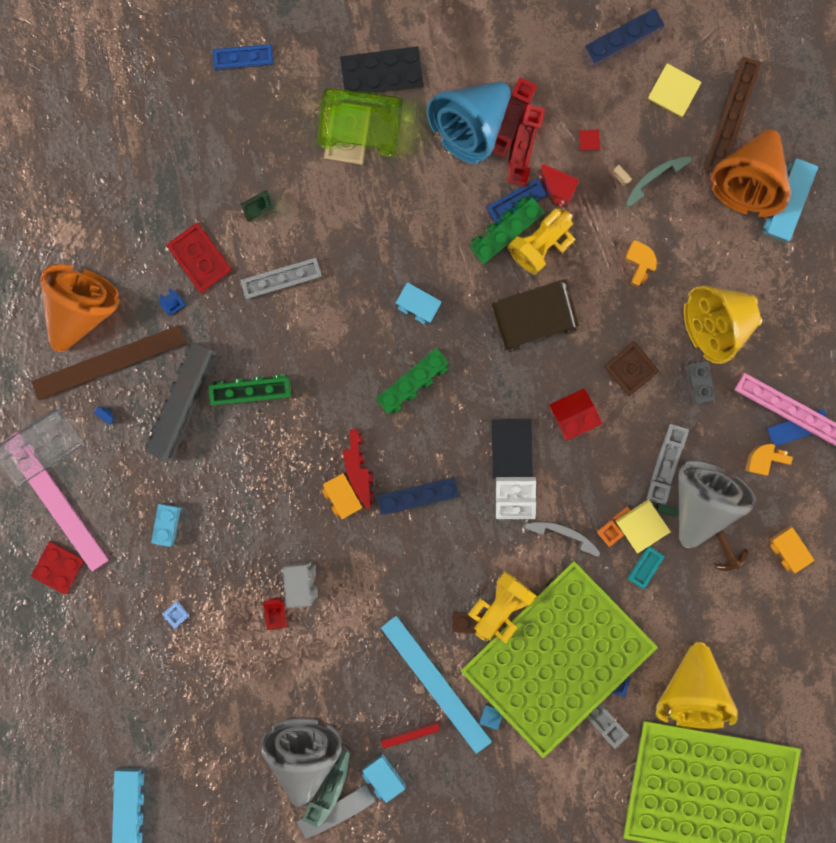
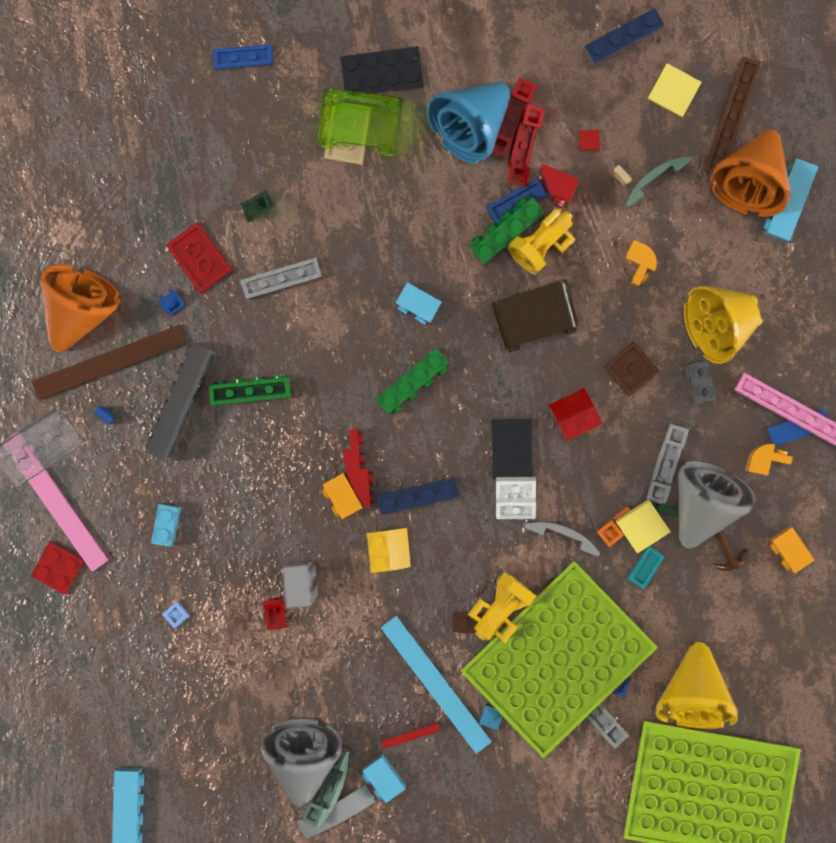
none -> yellow slope [367,528,411,573]

